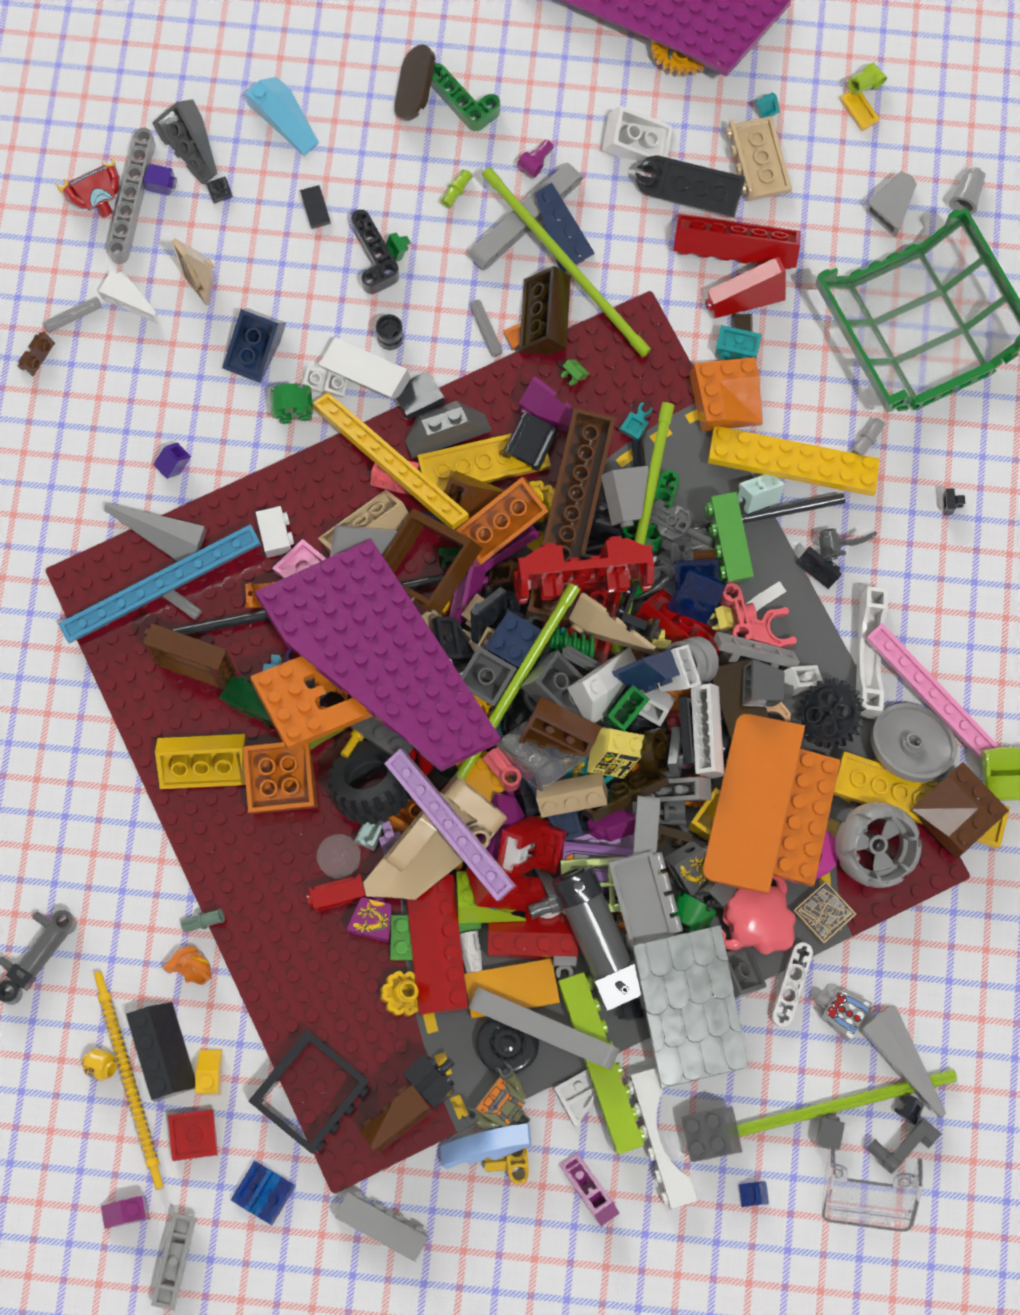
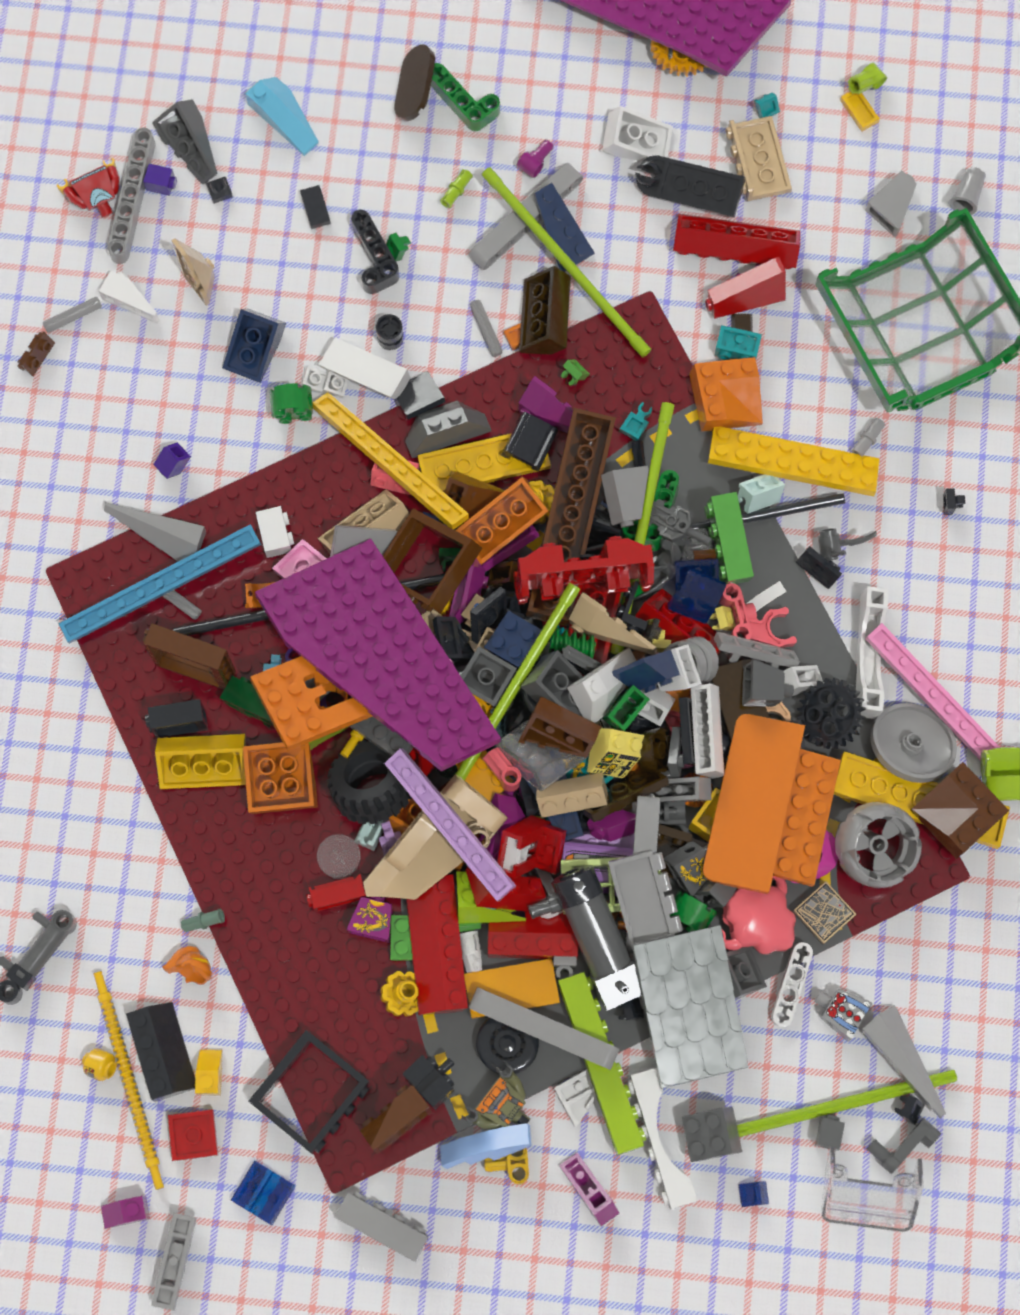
none -> black window [145,699,208,738]

